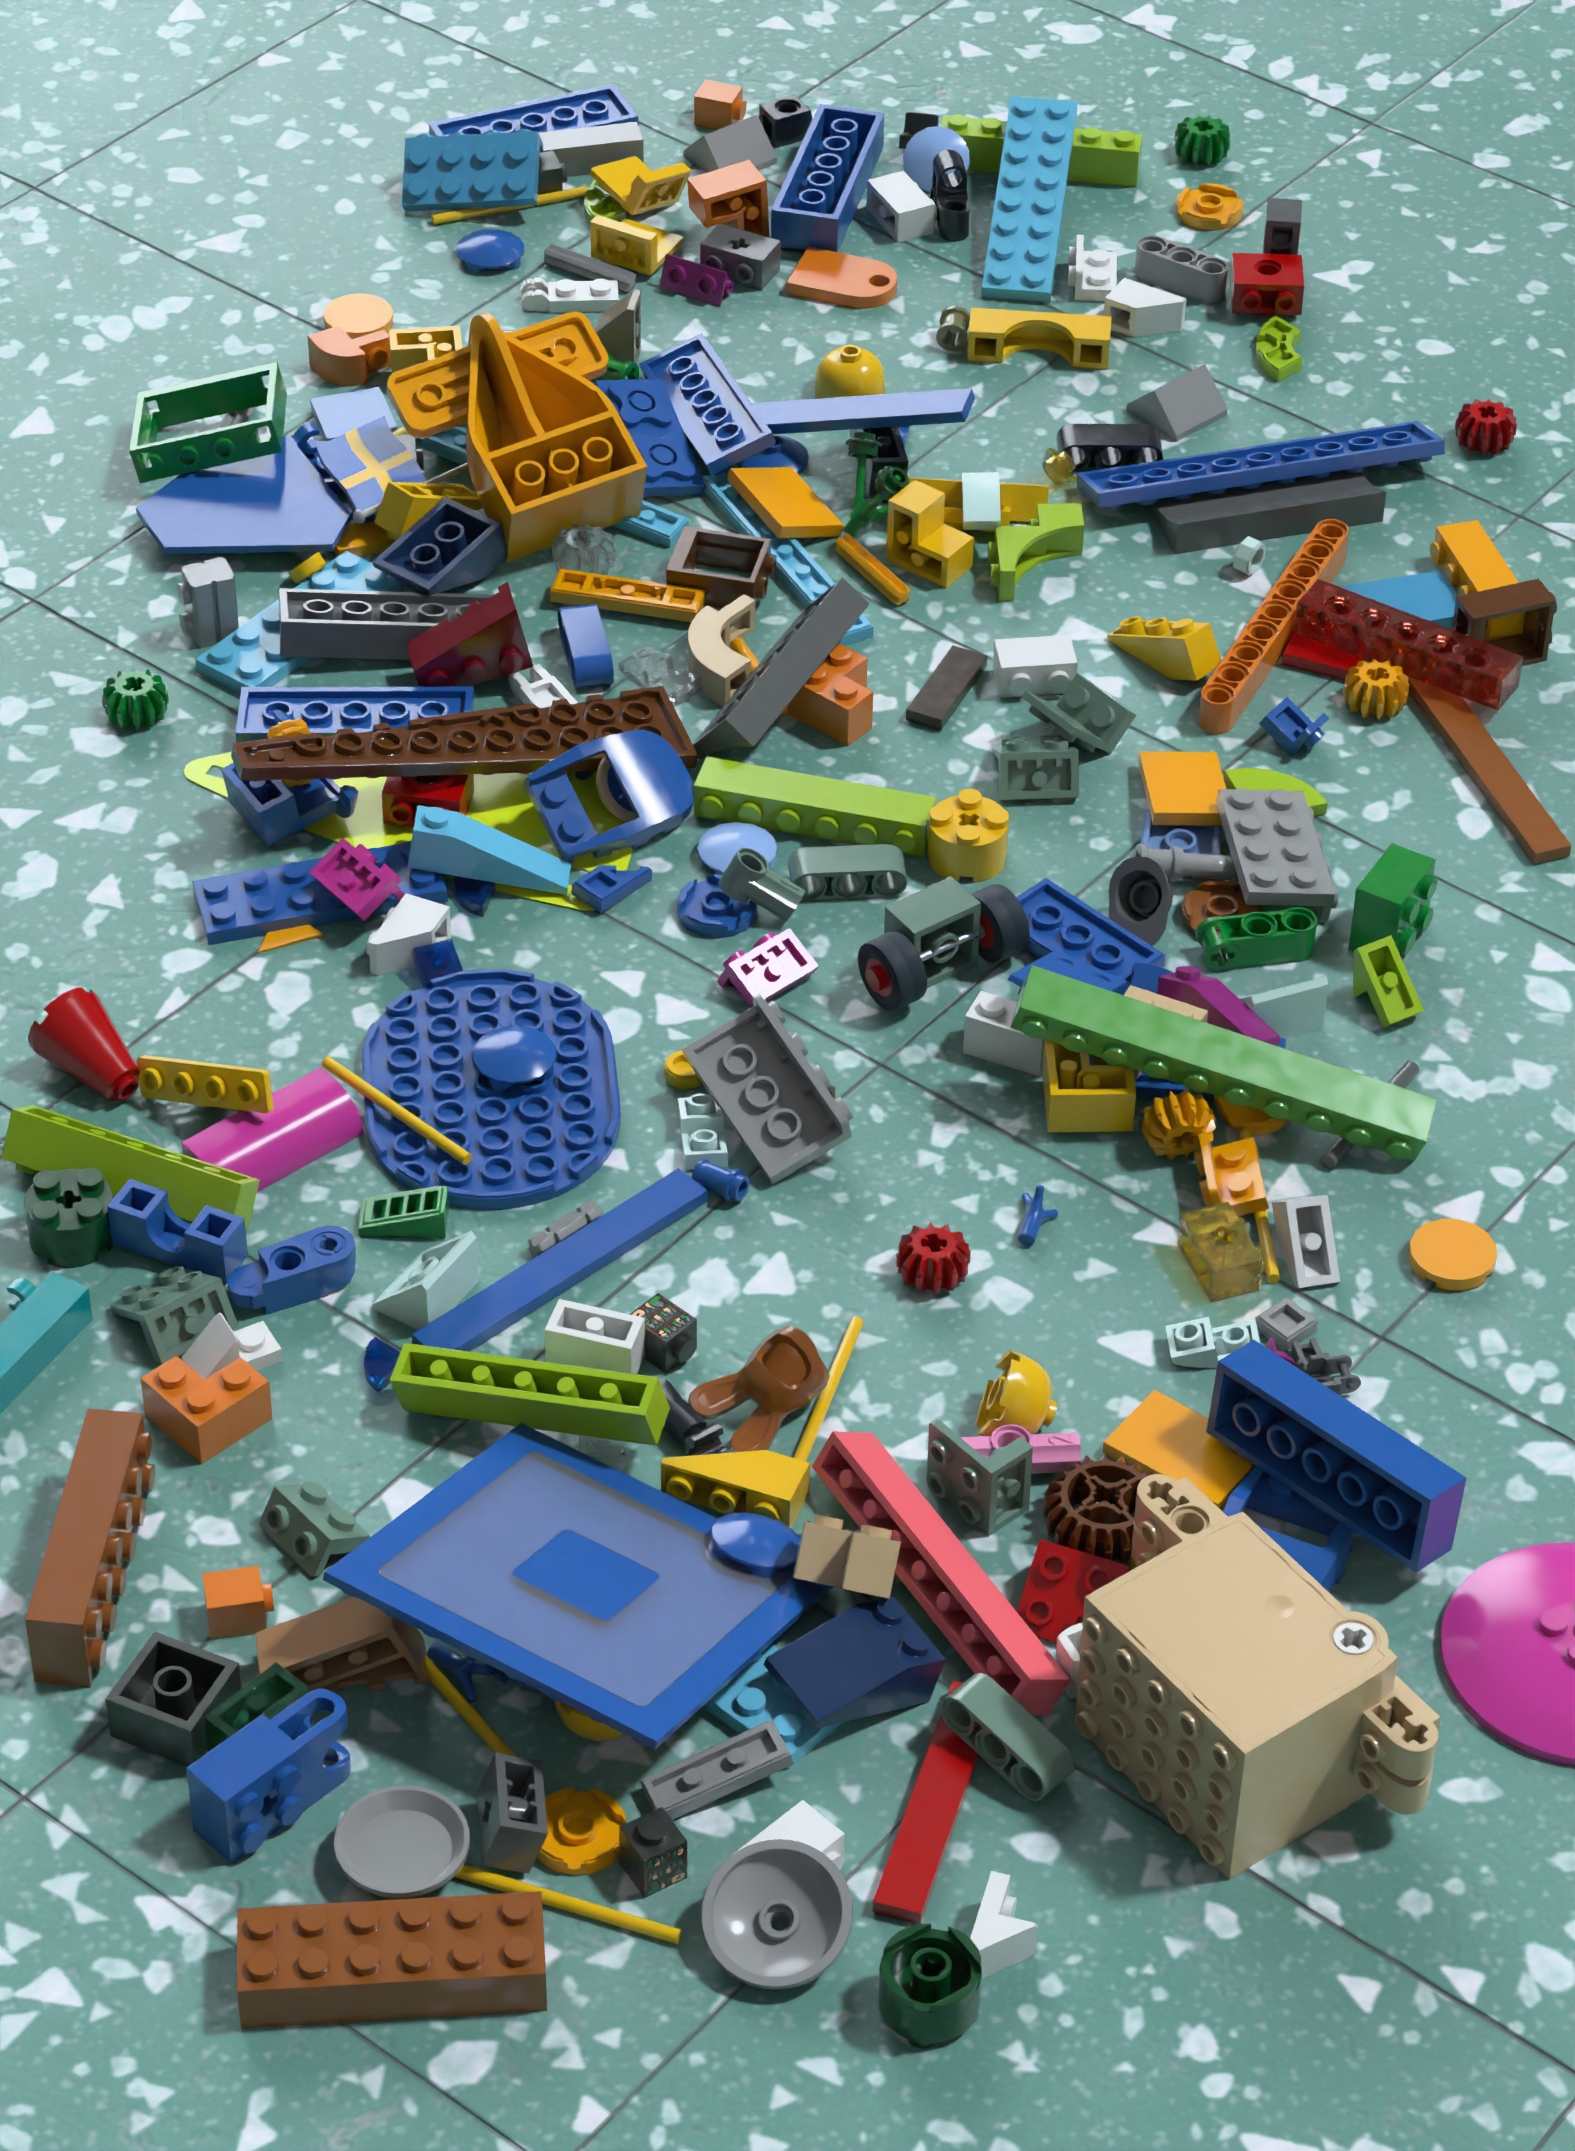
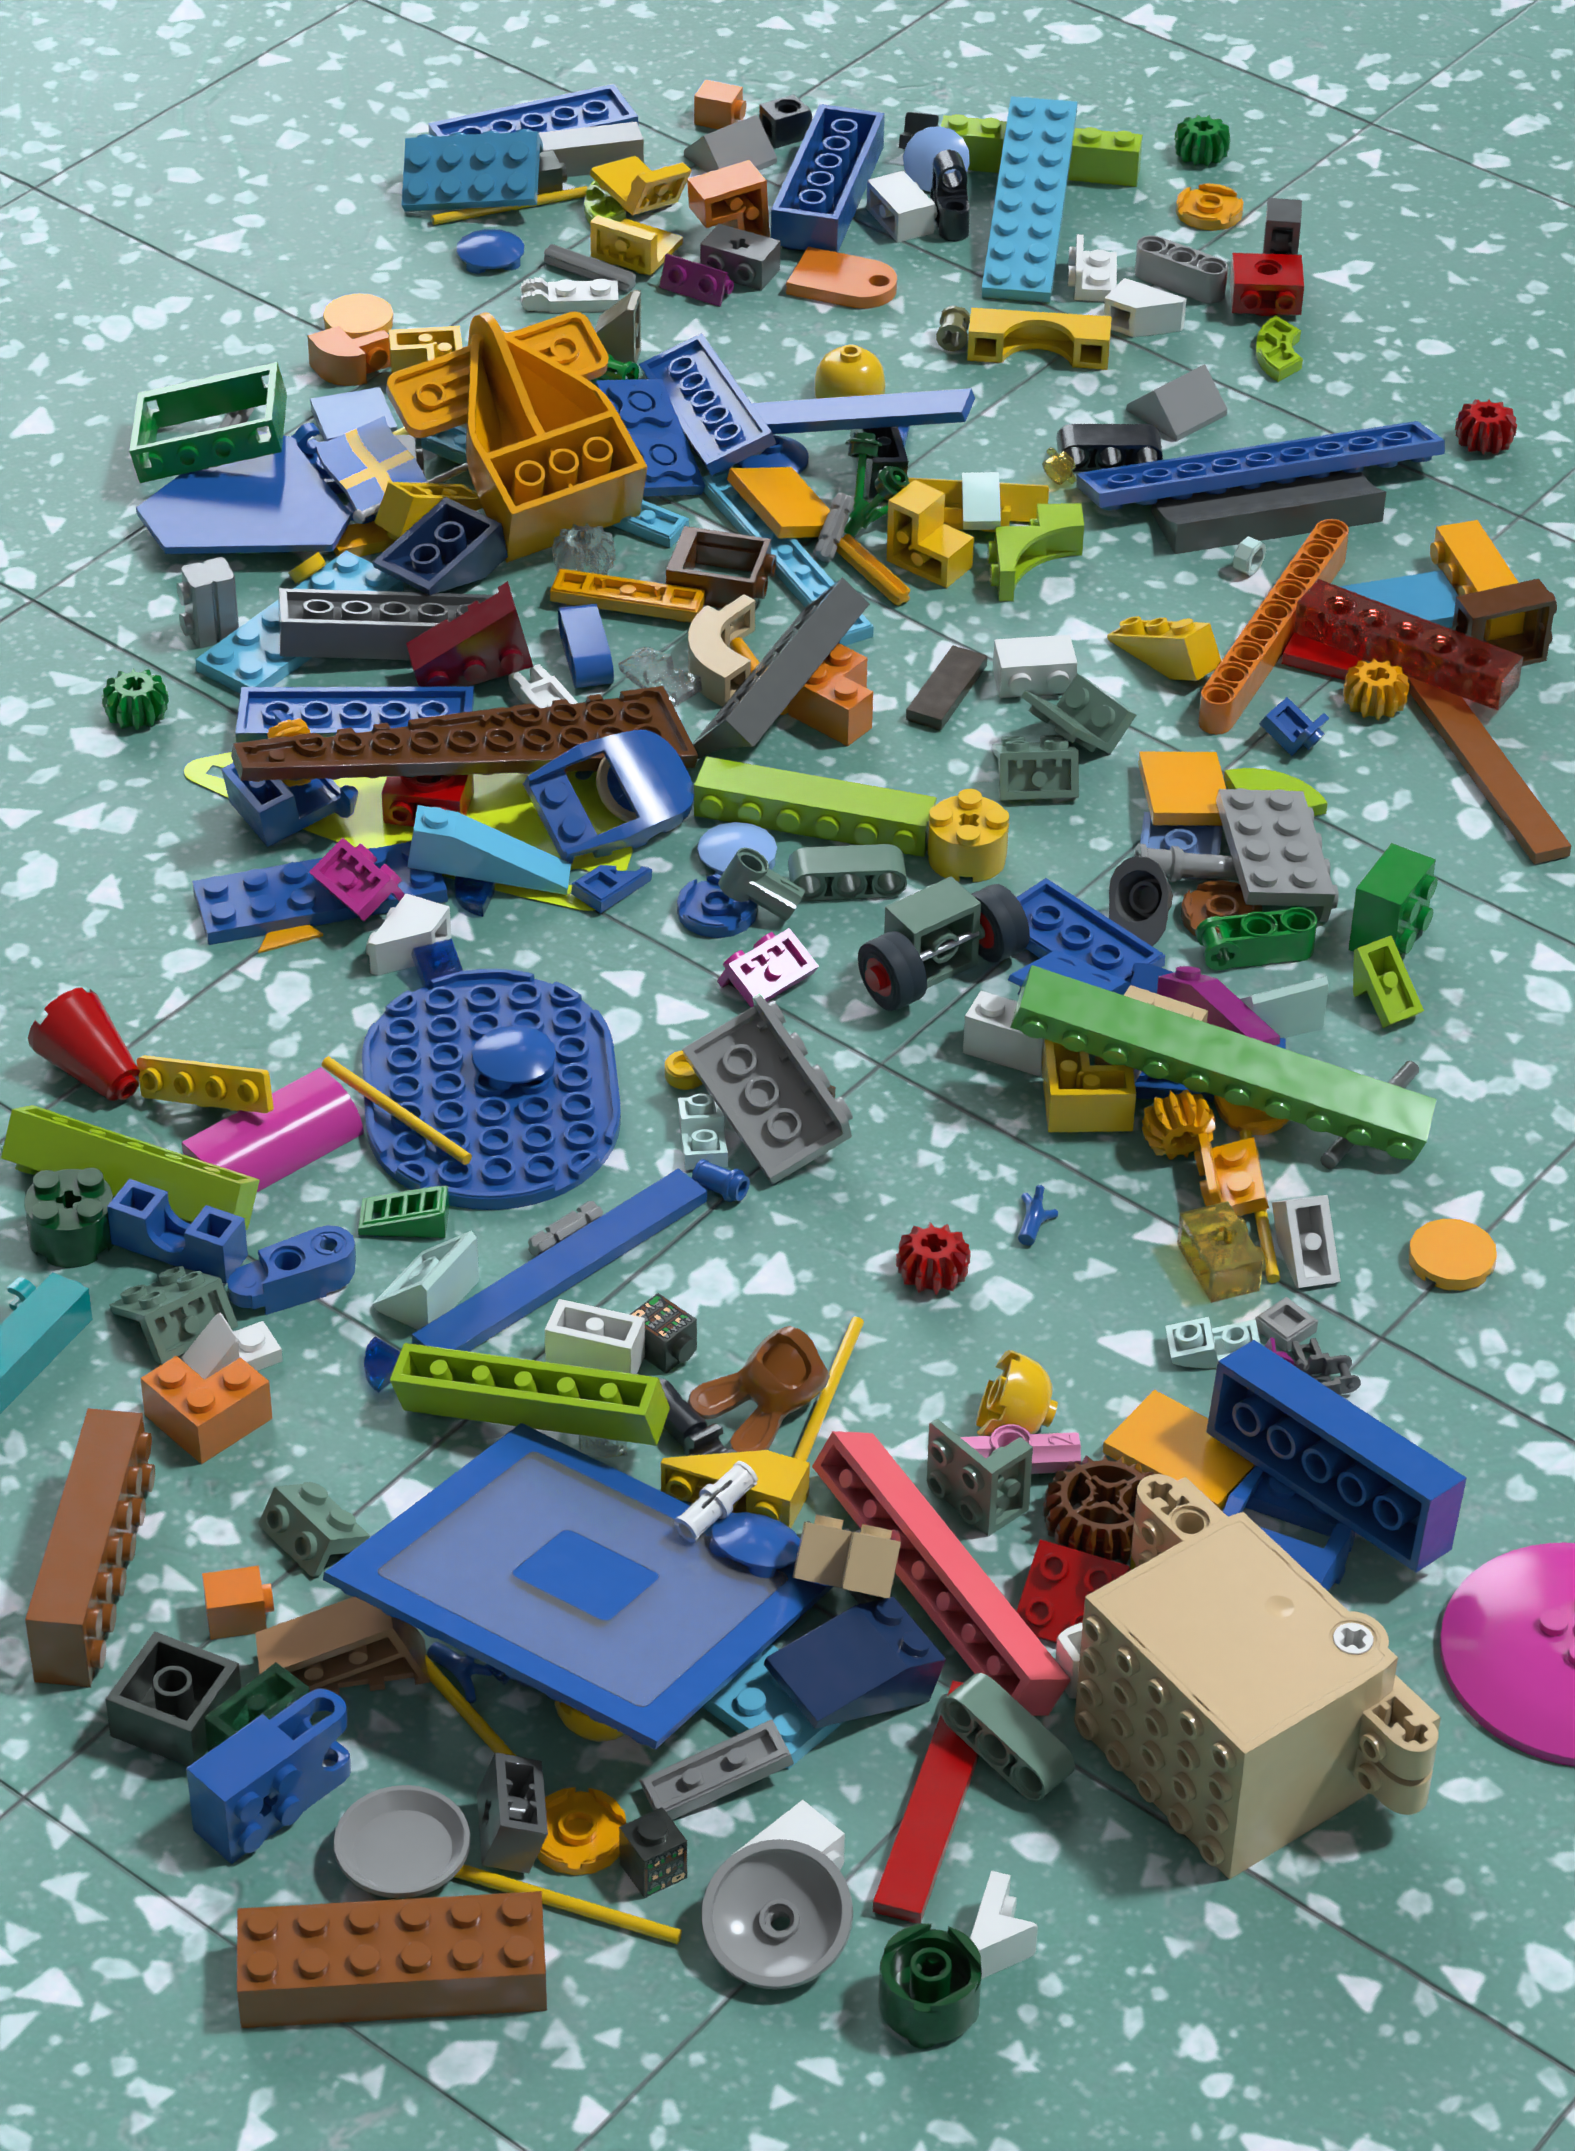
none -> white pin [674,1461,758,1542]
none -> light grey axle [813,493,855,563]

